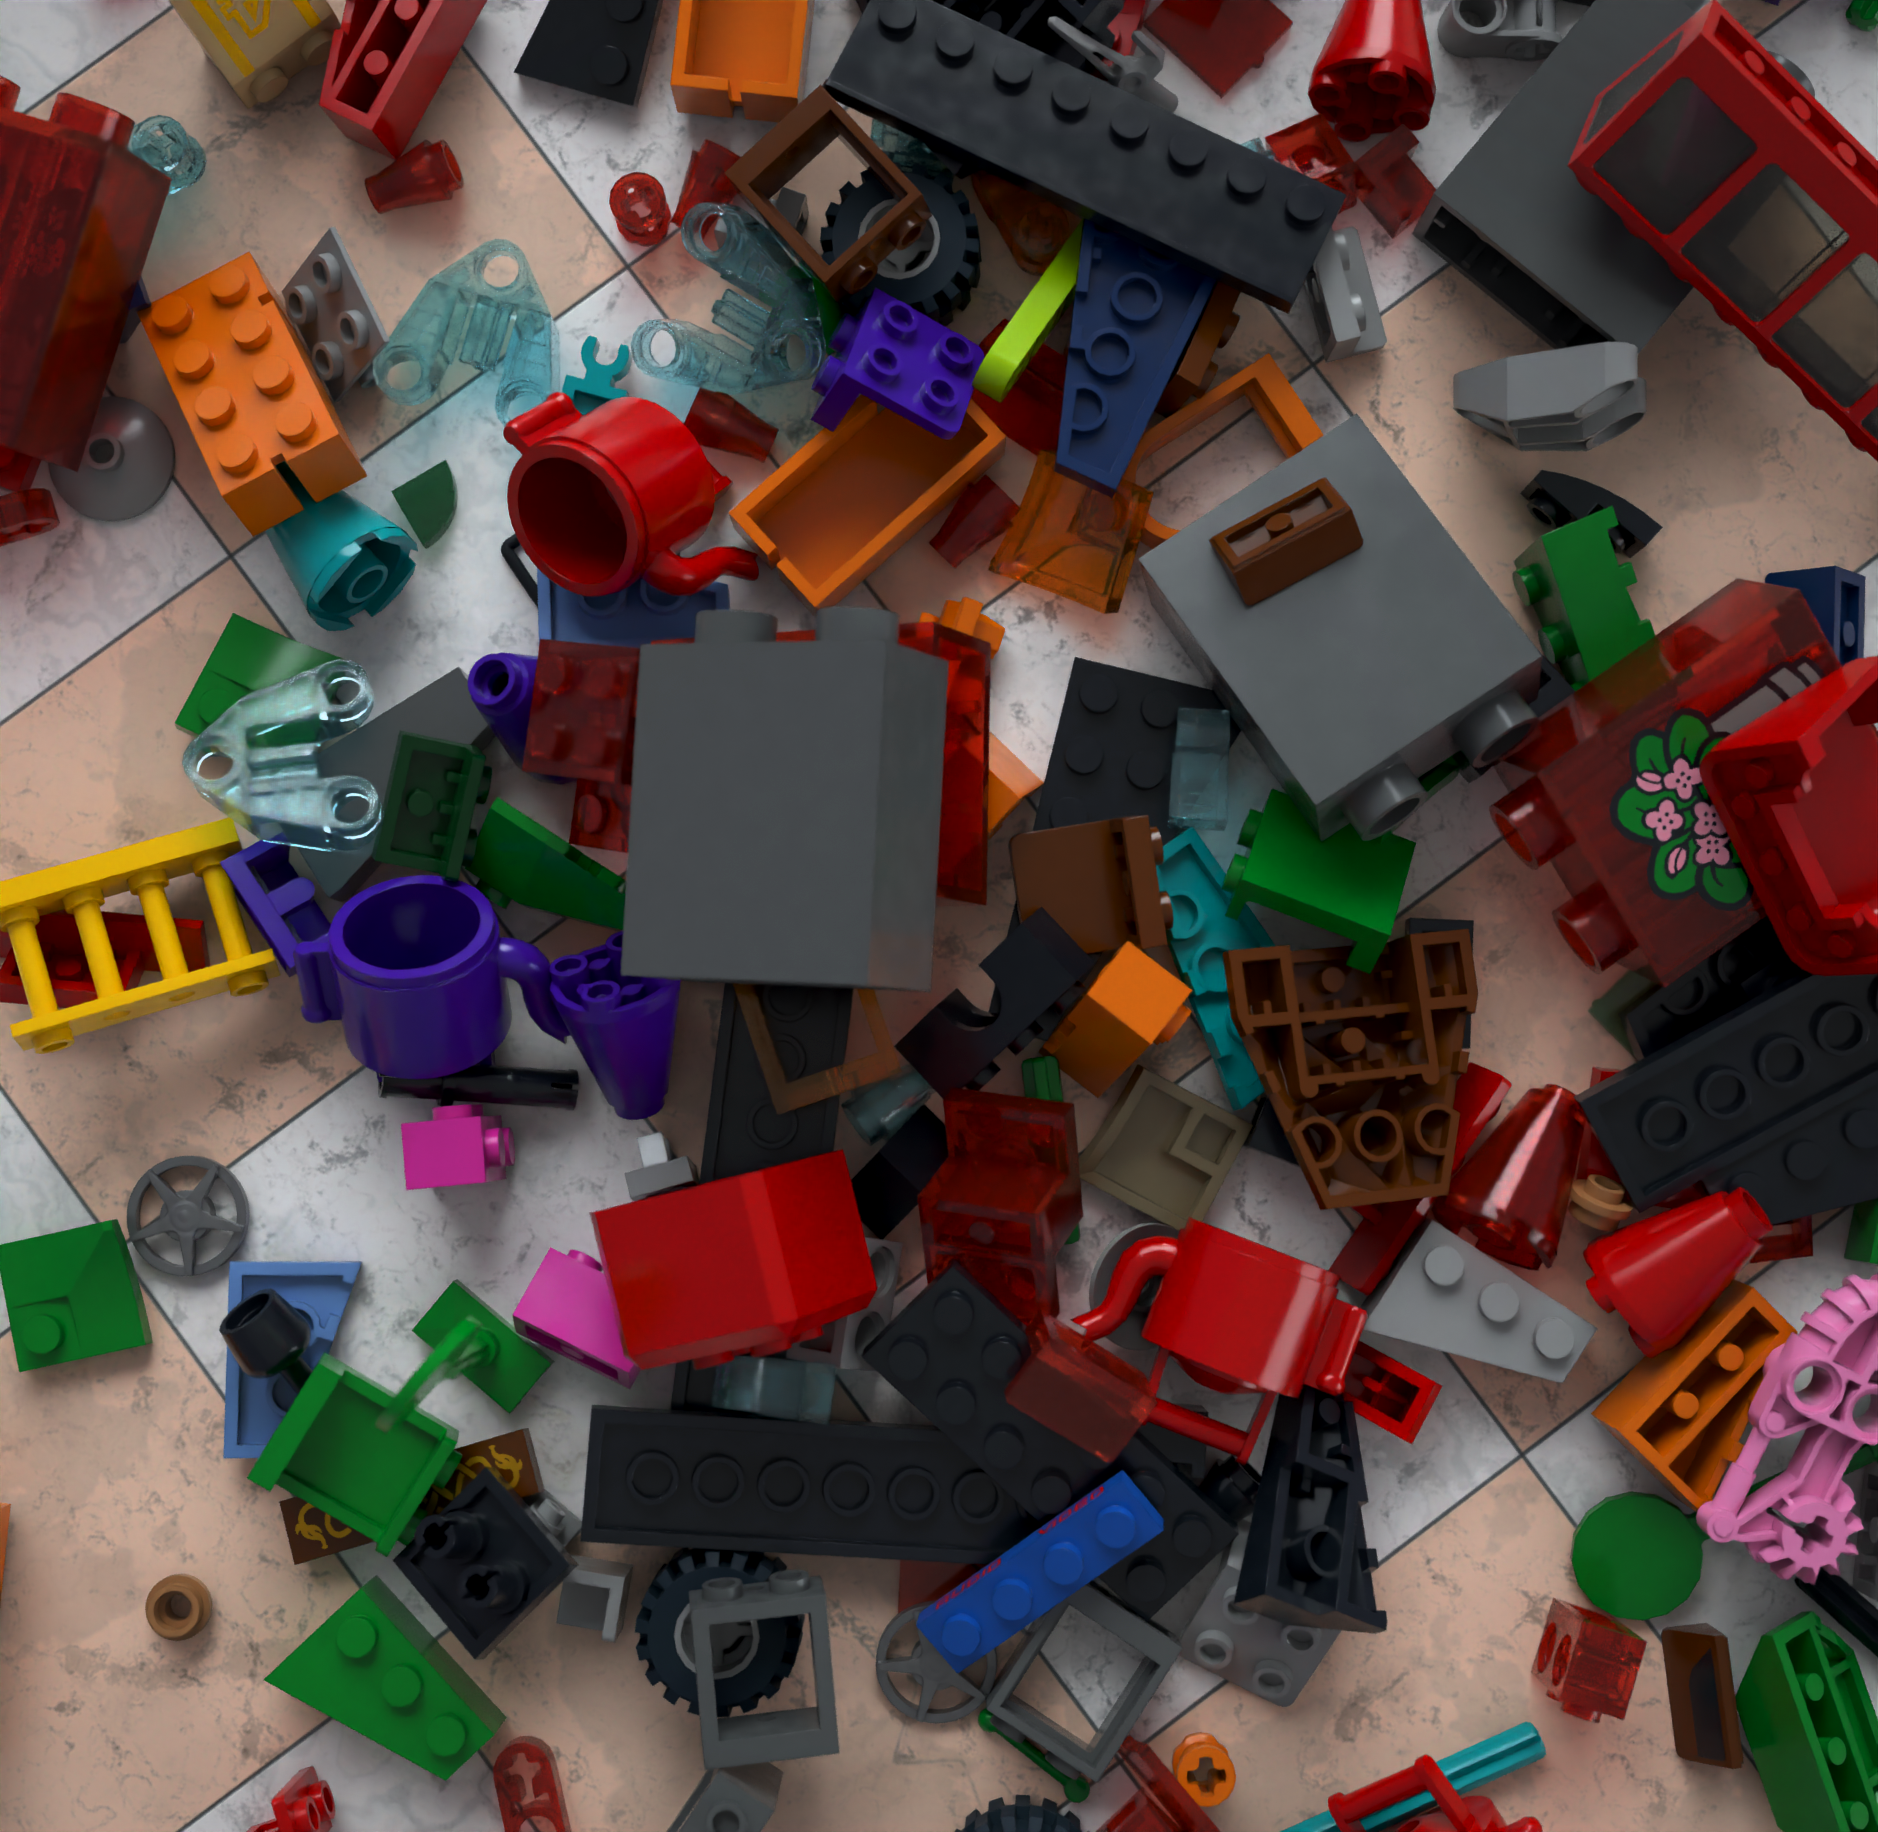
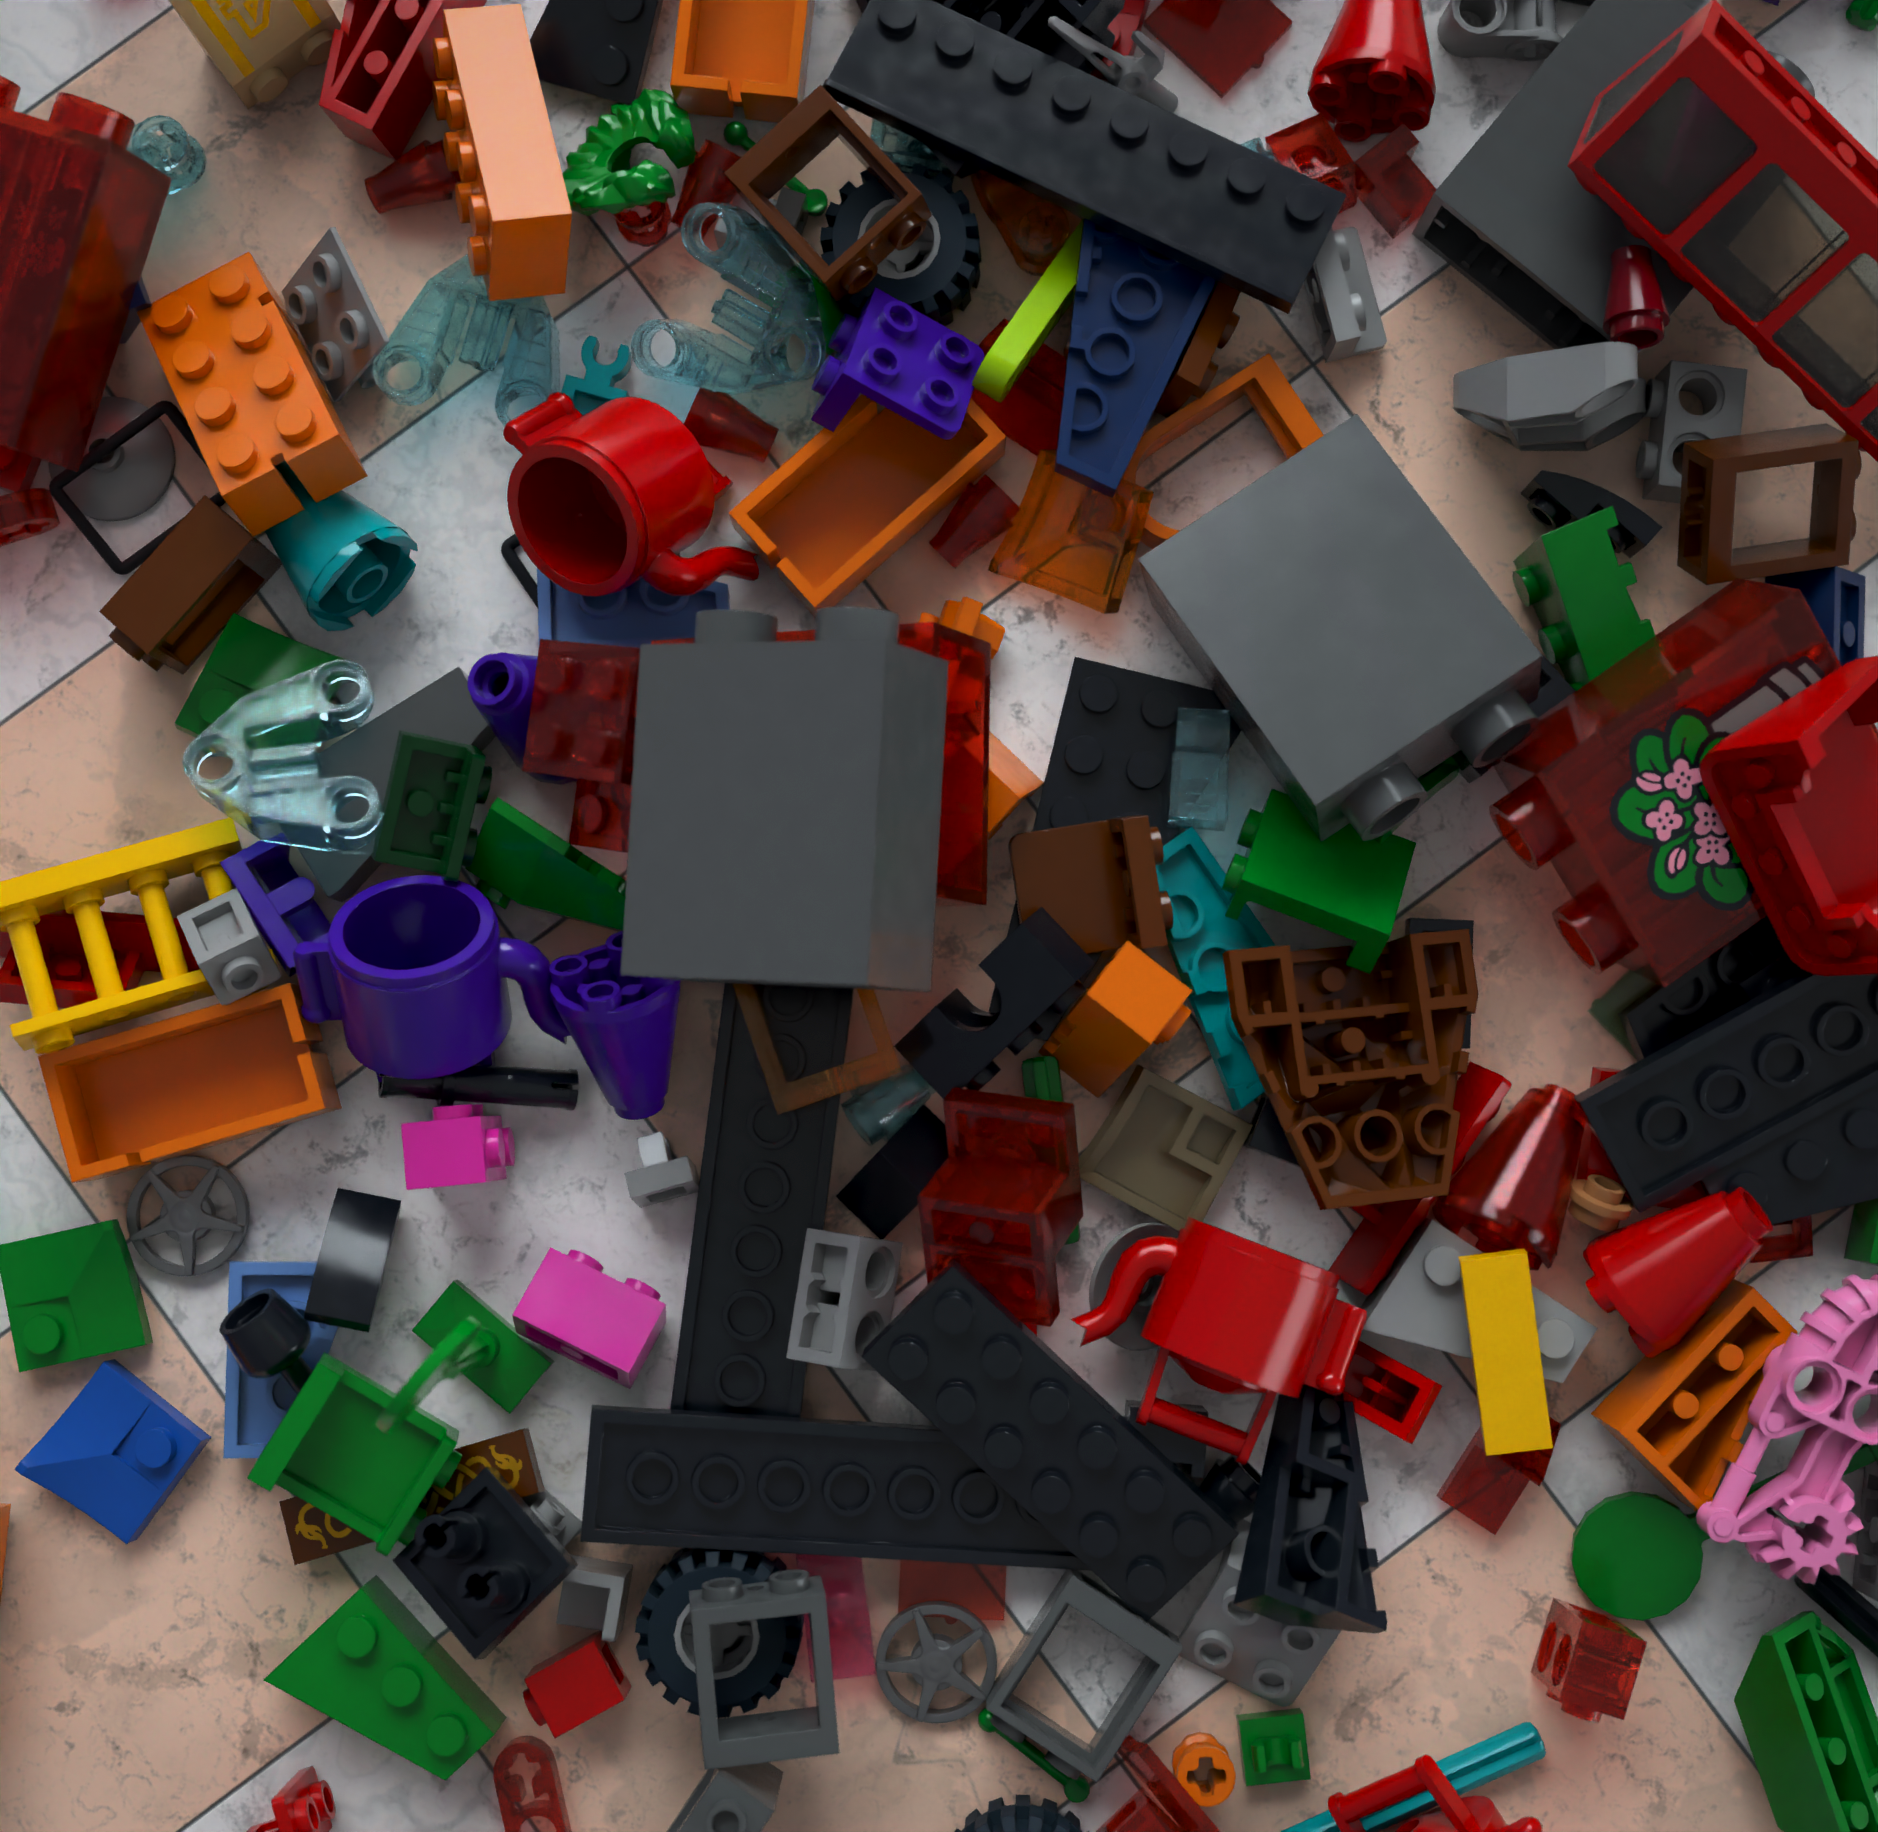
medium nougat plate [145,1574,213,1641] -> none
clear green tile [391,460,458,549] -> none
red plate [590,1149,878,1370] -> none
clear light blue leg [710,1355,837,1425] -> none
blue plate [916,1470,1164,1674] -> none
clear red panel [1004,1309,1157,1463] -> none
reddish brown slope [1209,477,1363,606] -> none
reddish brown slope [1661,1623,1744,1769] -> none
none -> blue plate [15,1359,211,1544]
none -> orange piece [38,983,342,1183]
none -> black piece [49,401,226,575]
none -> reddish brown window [99,495,282,675]
none -> light grey bracket [177,888,281,1005]
none -> black slope [304,1188,401,1333]
none -> piece [432,4,572,301]
none -> red brick [523,1630,632,1738]
none -> green piece [562,89,696,216]
none -> green hinge [723,121,828,217]
none -> clear pink slope [796,1554,877,1683]
none -> green tile [1236,1708,1311,1786]
none -> clear red slope [1436,1417,1561,1535]
none -> yellow tile [1458,1249,1553,1456]
none -> dark red cone [1602,245,1670,350]
none -> light grey brick [1636,360,1747,503]
none -> reddish brown window [1677,423,1862,585]

